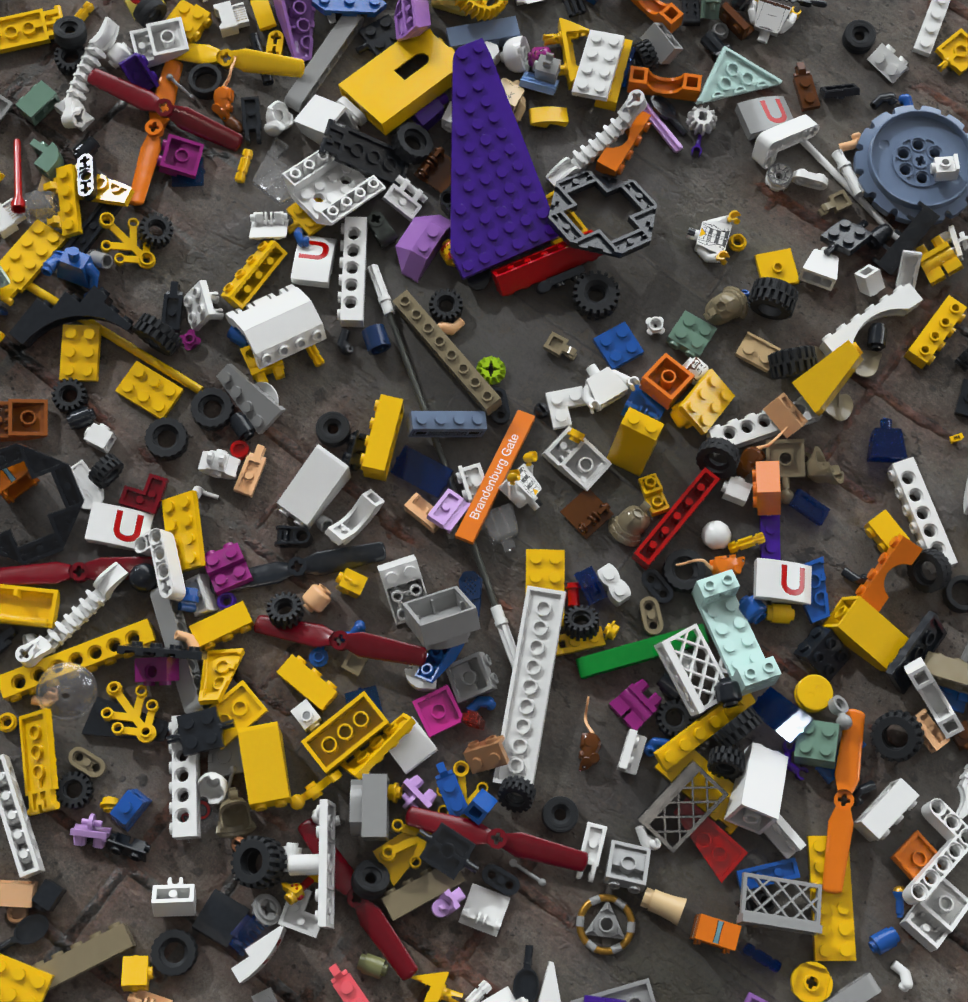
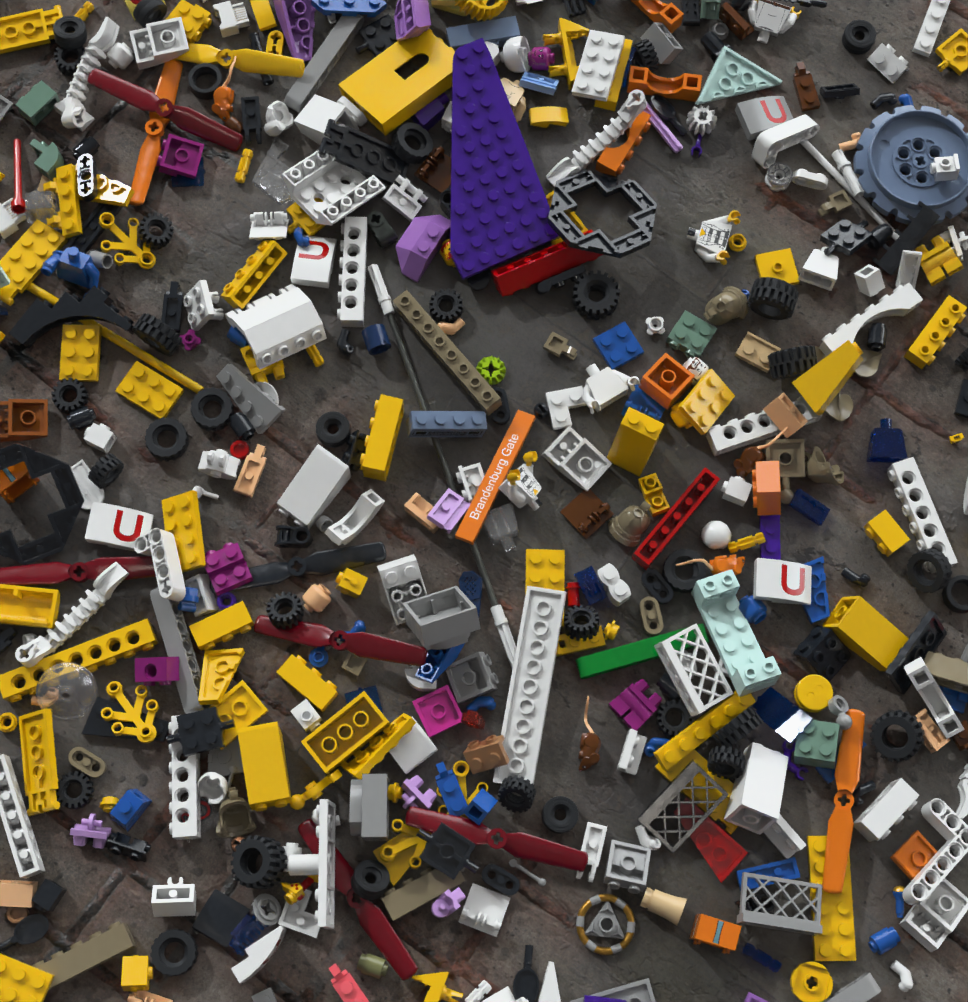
black wing [117,641,207,660] -> none
dark purple bracket [118,53,159,90] -> none
dark red plate [118,473,169,516] -> none
black hair [129,563,157,593] -> none
light grey hinge [166,74,196,102] -> none
light nougat arm [174,630,200,650] -> none
clear blue piece [390,445,453,498] -> none
light grey brick [532,52,561,84] -> none
yellow plate [567,428,585,444] -> none
black tyre [696,437,741,479] -> none
black head [714,677,742,708] -> none
yellow brick [765,603,795,624] -> none
orange arch [855,533,923,612] -> none

